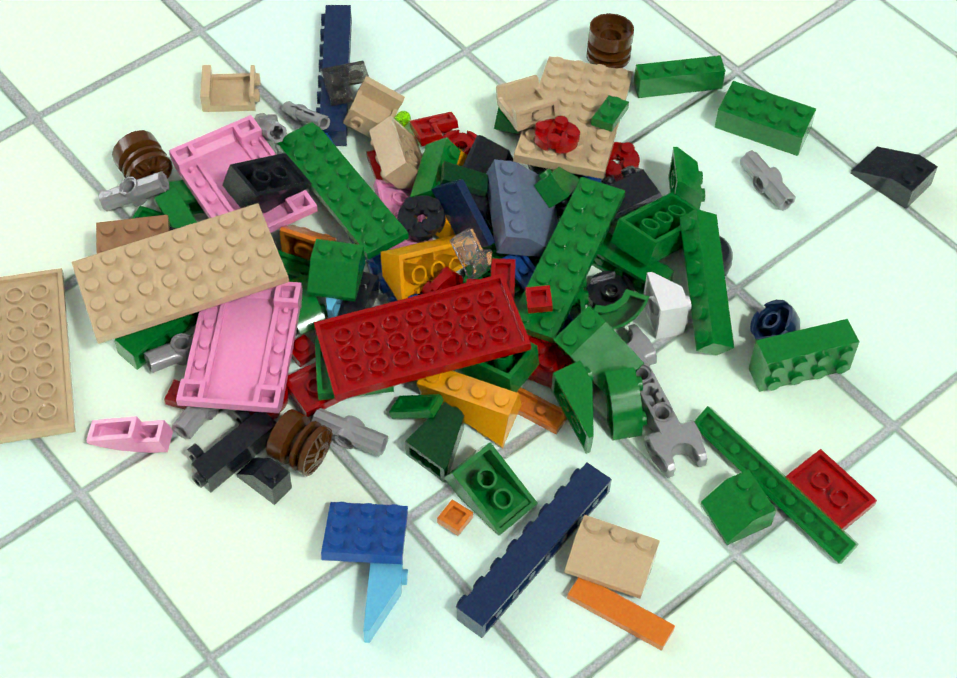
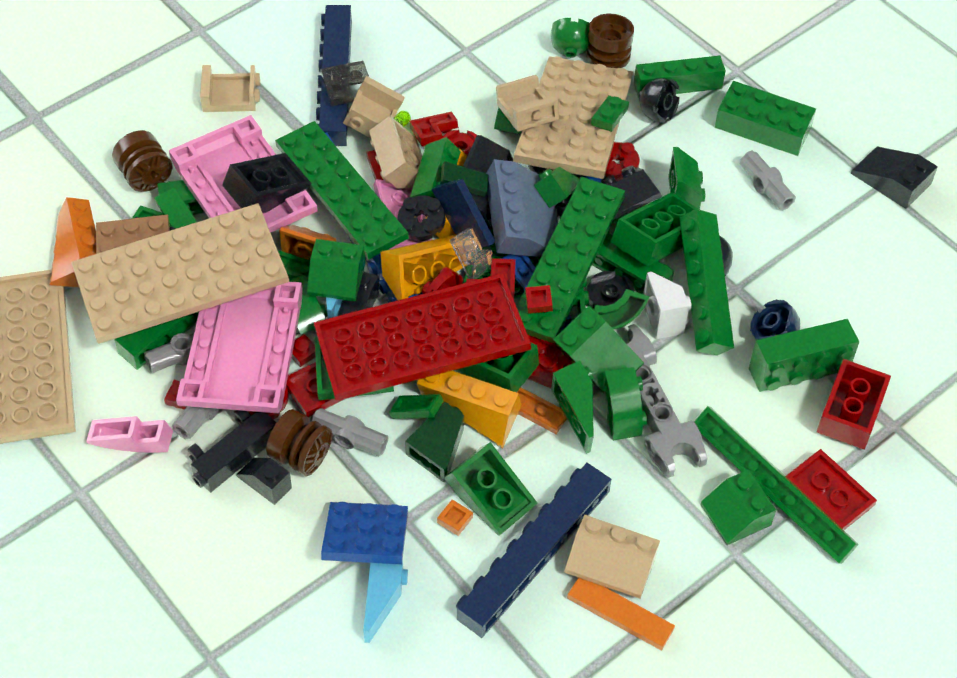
light grey piece [99,171,169,211] -> none
light grey piece [254,113,287,143] -> none
light grey pin [282,101,330,130] -> none
red plate [534,116,580,153] -> none
none -> orange wedge [49,197,97,288]
none -> green cylinder [550,18,590,58]
none -> black cylinder [639,78,680,123]
none -> red brick [816,359,891,450]

